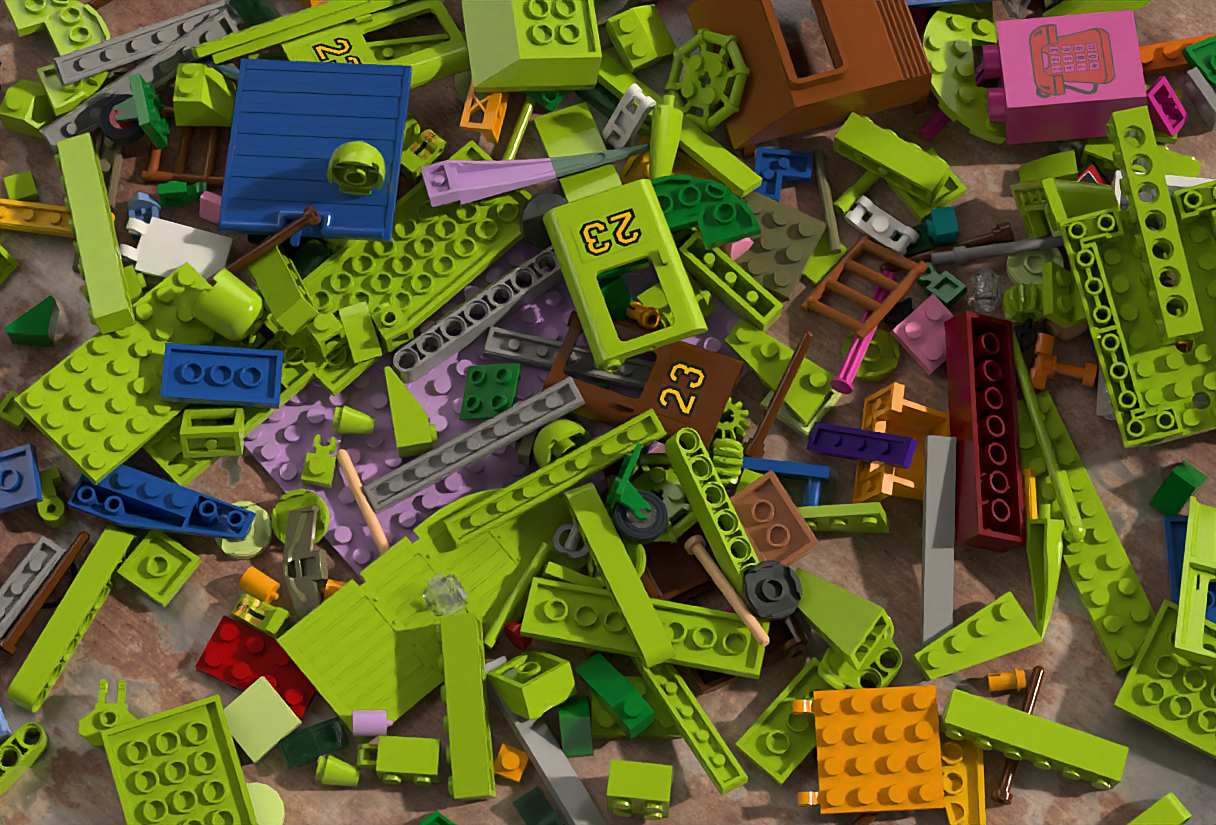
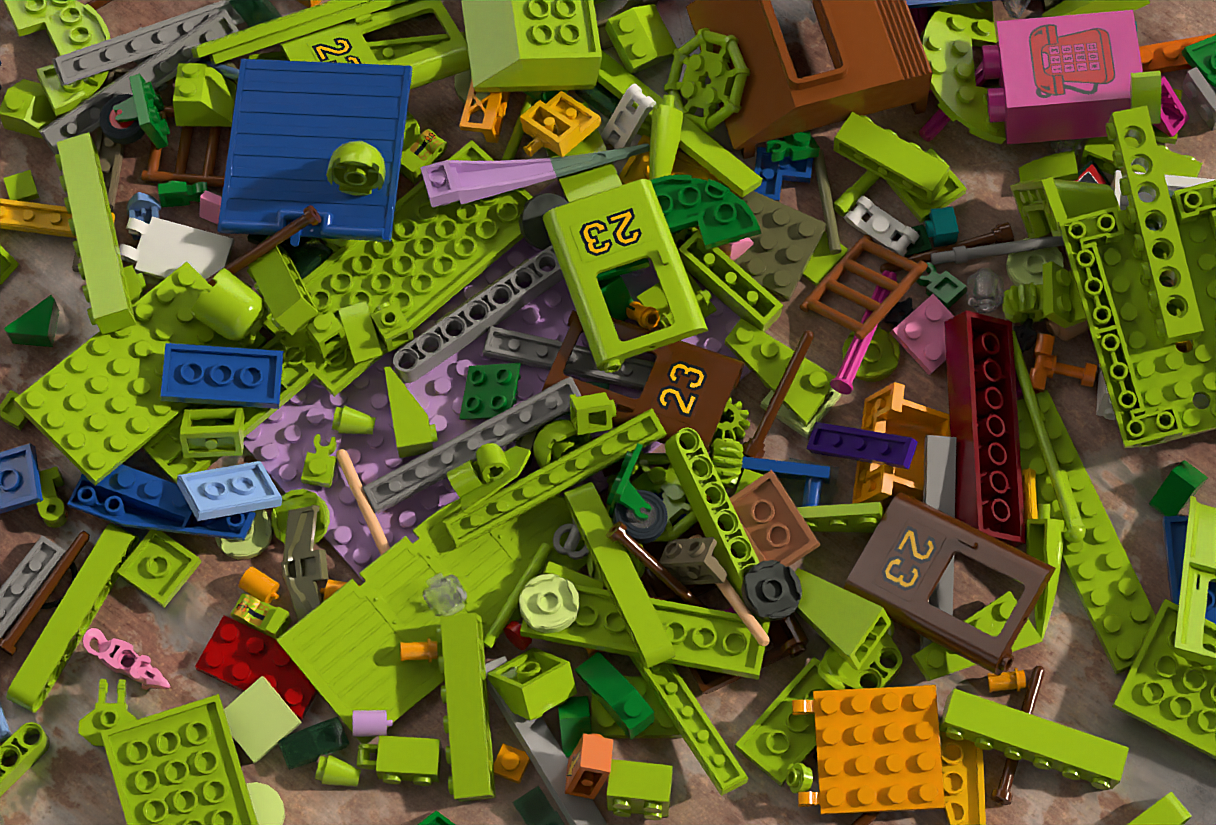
none -> bright pink animal [83,628,170,690]
none -> light blue tile [177,461,282,521]
none -> light orange pin [400,638,438,663]
none -> lime panel [447,443,531,513]
none -> yellowish green tile [519,574,580,633]
none -> yellow plate [520,91,602,158]
none -> orange brick [565,733,613,799]
none -> lime brick [569,392,616,435]
none -> reddish brown bar [606,521,708,608]
none -> dark tan bracket [659,537,728,585]
none -> green plate [766,132,820,162]
none -> lime plate [786,763,813,794]
none -> reddish brown piece [843,492,1056,675]
none -> lime slope [1130,71,1161,124]

